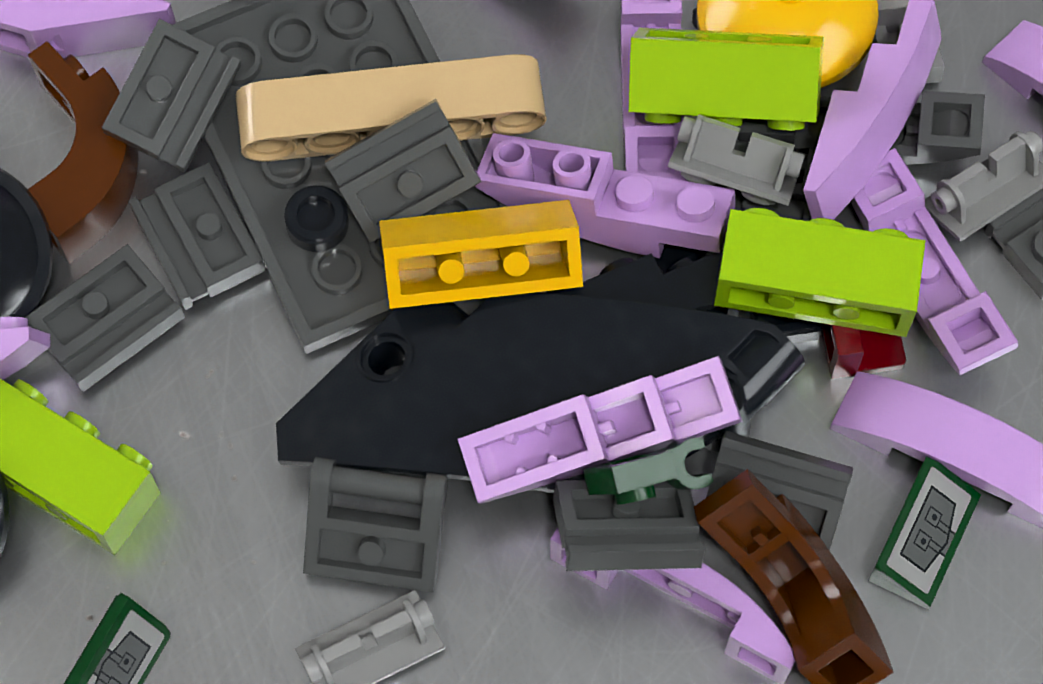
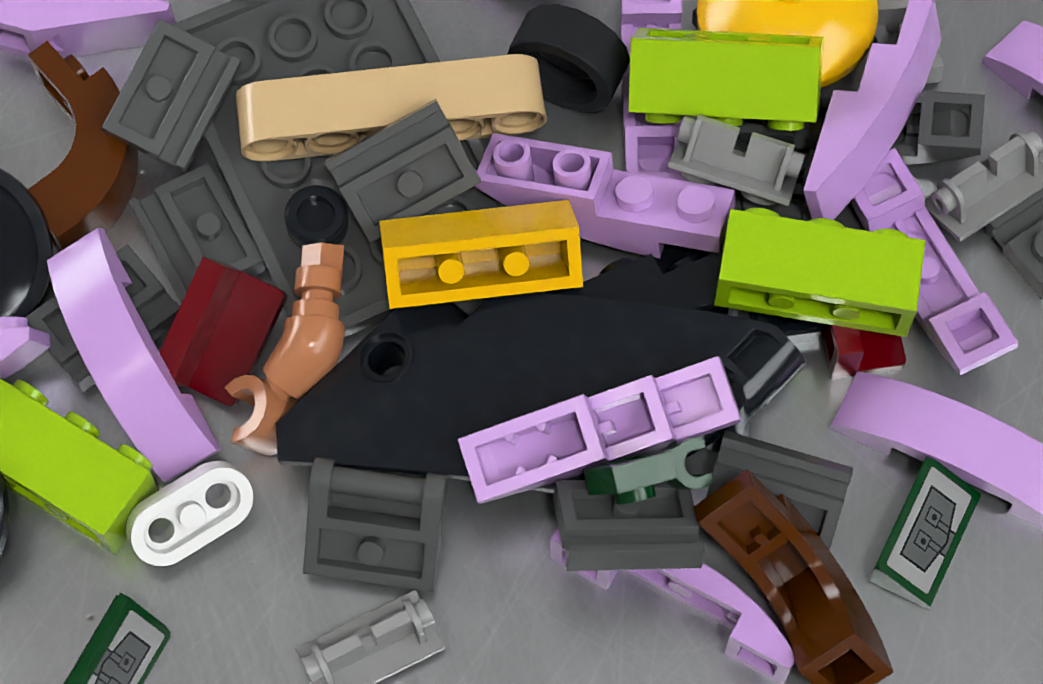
none -> lavender slope [47,228,221,482]
none -> white plate [126,461,253,566]
none -> dark red panel [159,257,287,407]
none -> nougat piece [224,242,345,456]
none -> black tyre [507,4,630,112]

